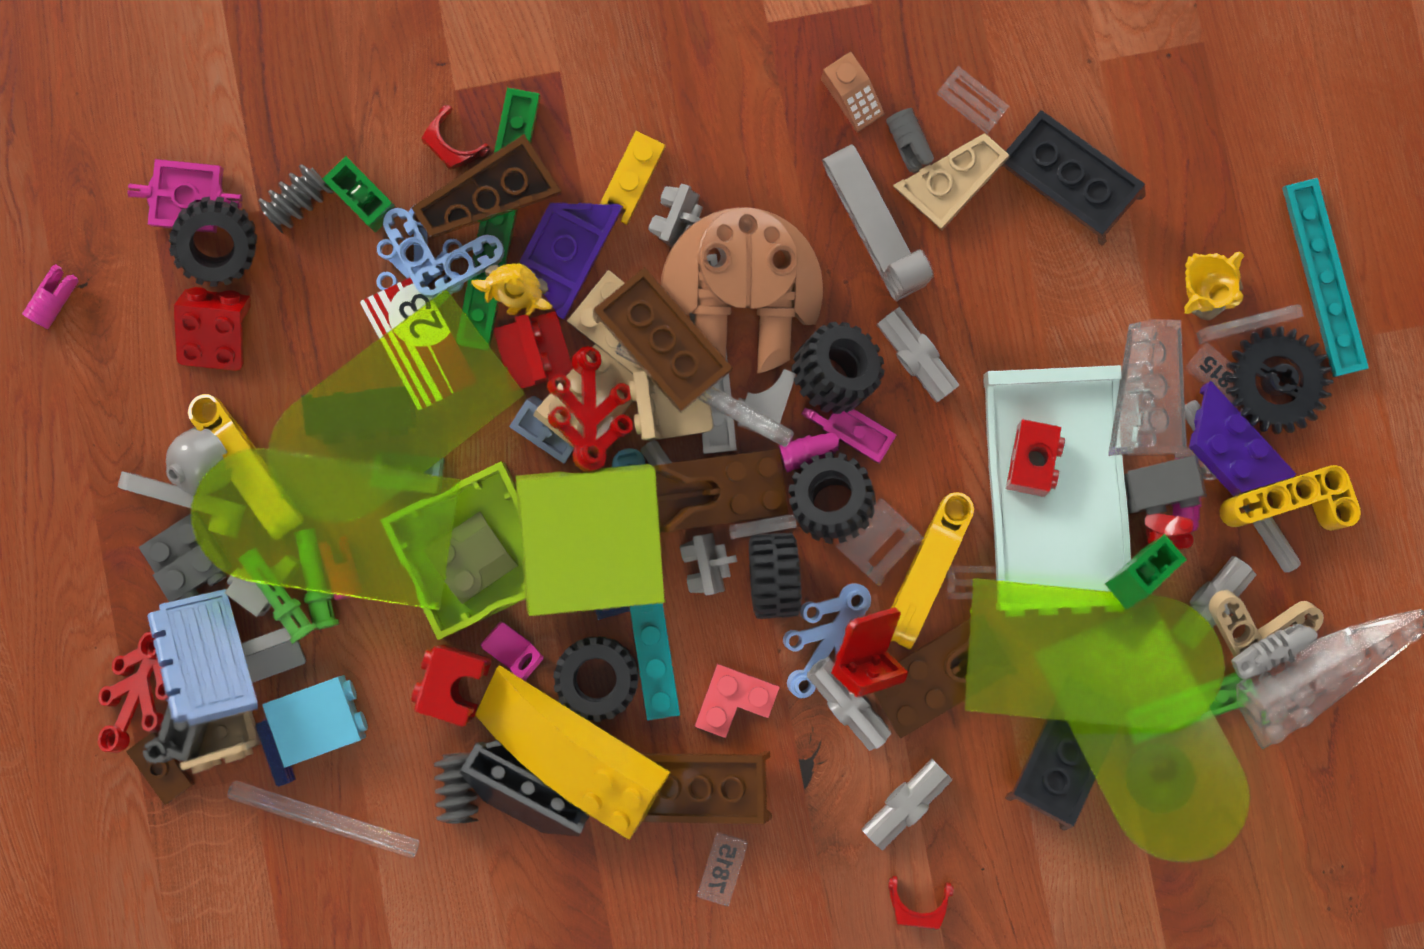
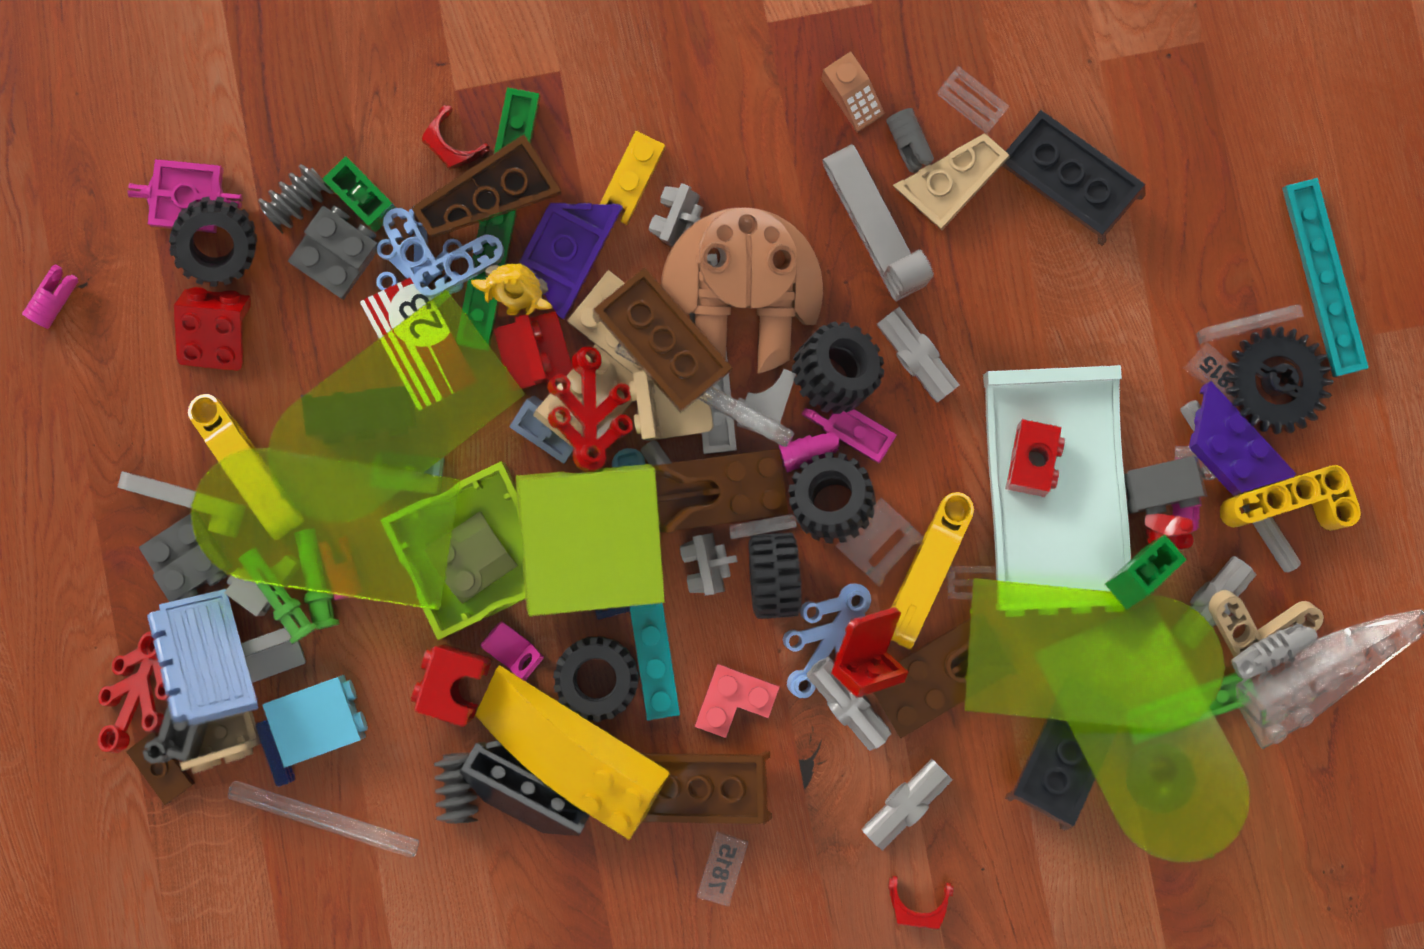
light grey cylinder [166,427,232,495] -> none
clear wedge [1108,319,1187,456] -> none
yellow hair [1184,252,1244,320] -> none
none -> dark grey plate [288,205,378,300]

